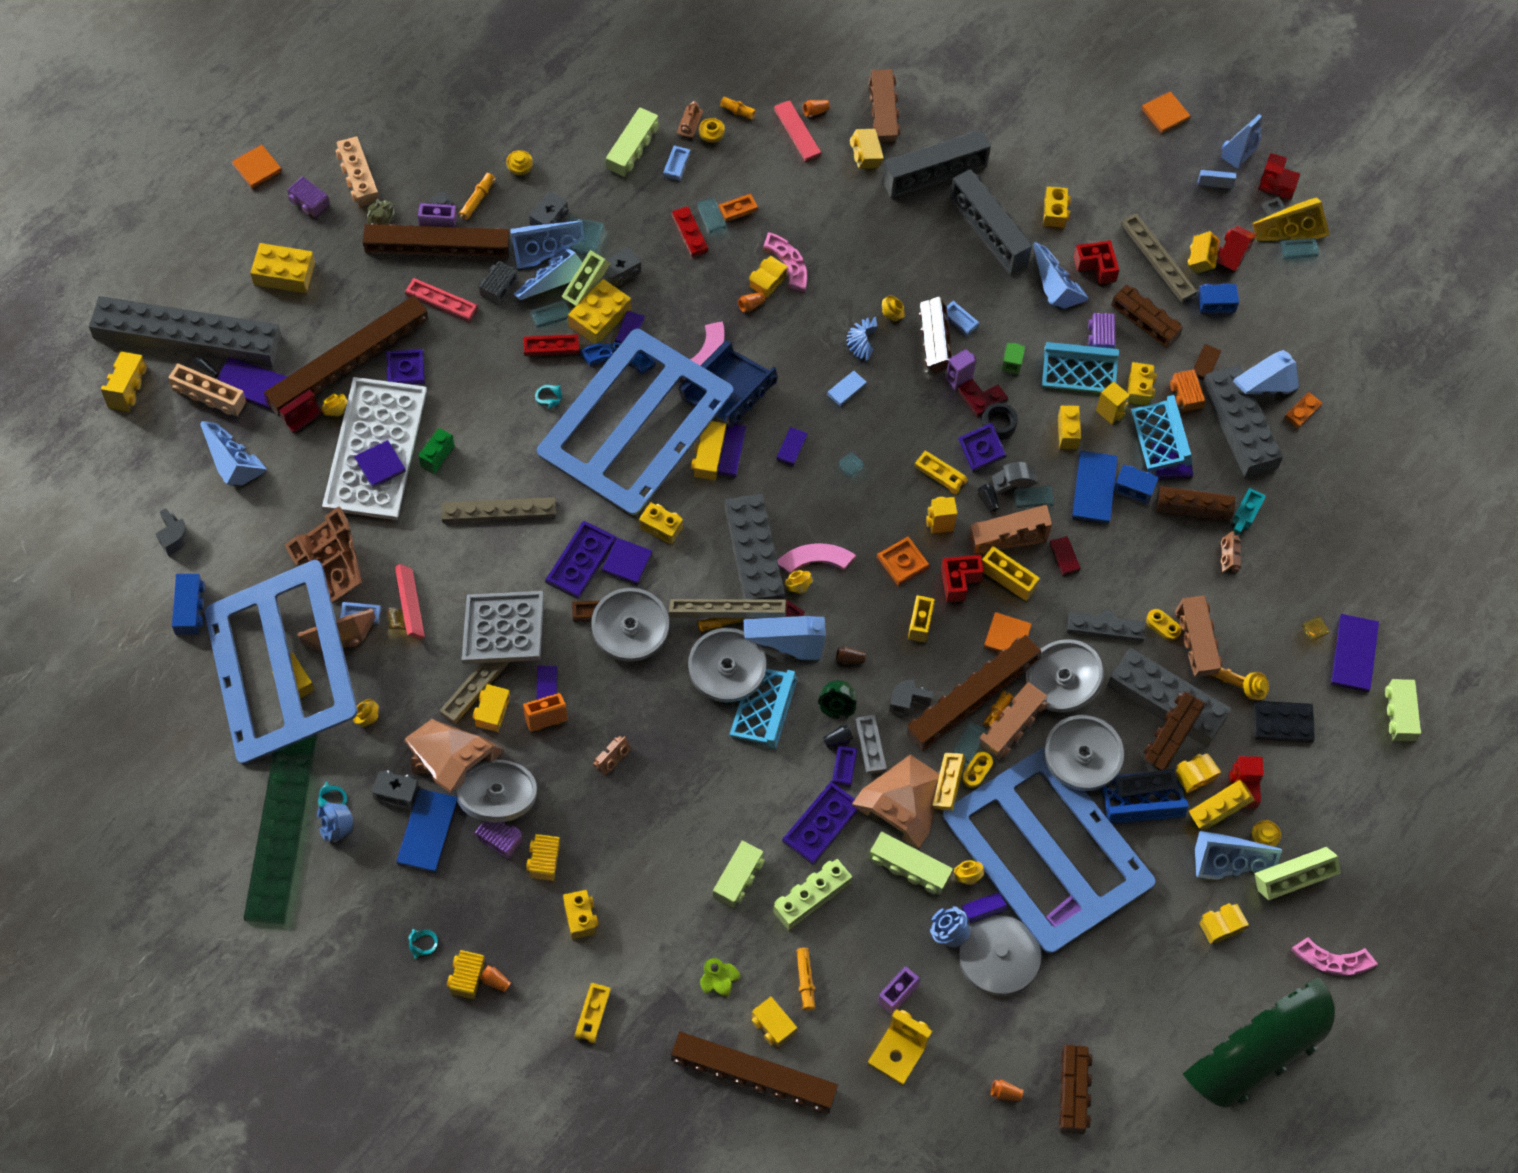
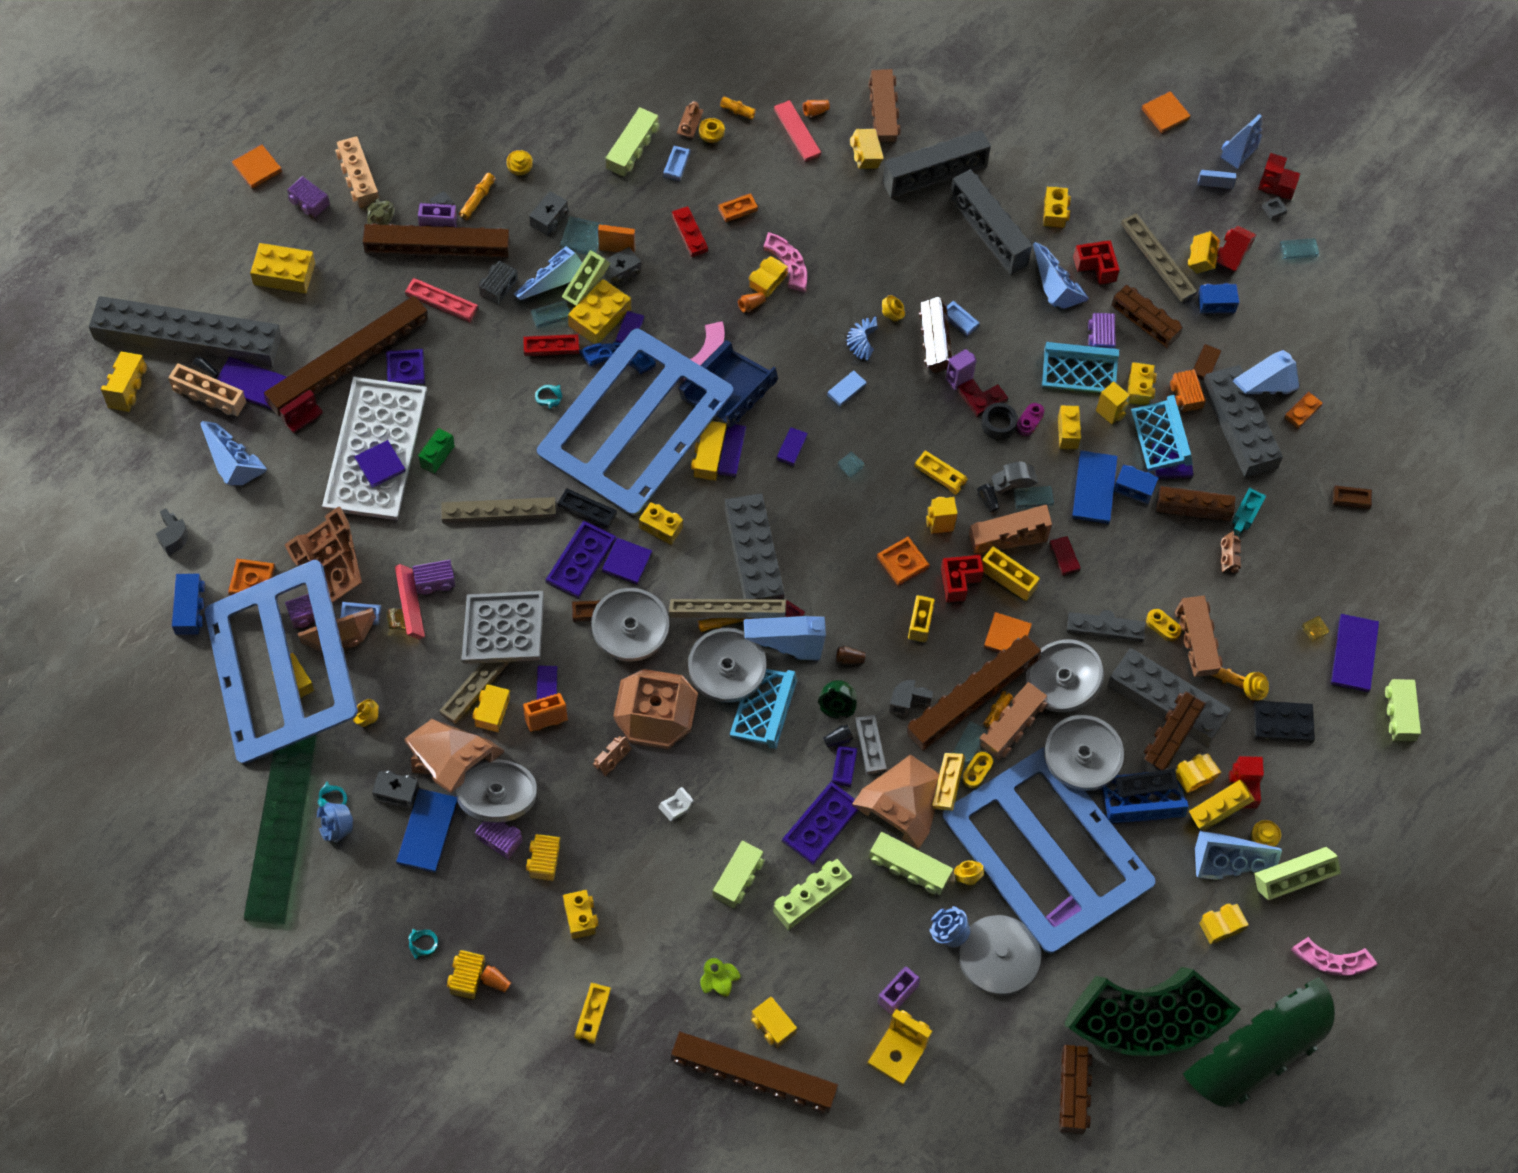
yellow plate [321,394,348,417] -> none
light blue wedge [511,221,585,269] -> none
clear light blue tile [697,197,726,234] -> none
bright pink tile [777,543,856,575] -> none
yellow plate [784,570,813,594] -> none
light orange pin [796,948,816,1011] -> none
dark purple tile [958,423,1007,472] -> none
dark purple tile [961,892,1007,923] -> none
orange cone [991,1079,1023,1102] -> none
bright green brick [1002,343,1025,374] -> none
yellow wedge [1252,197,1330,241] -> none
none -> orange tile [228,558,275,596]
none -> medium lavender brick [285,594,315,628]
none -> medium lavender brick [412,560,455,594]
none -> black plate [558,488,617,529]
none -> orange tile [598,225,635,253]
none -> nougat piece [613,669,698,749]
none -> white bracket [658,787,694,821]
none -> magenta plate [1016,403,1045,436]
none -> dark green brick [1065,967,1241,1056]
none -> reddish brown tile [1333,485,1372,509]

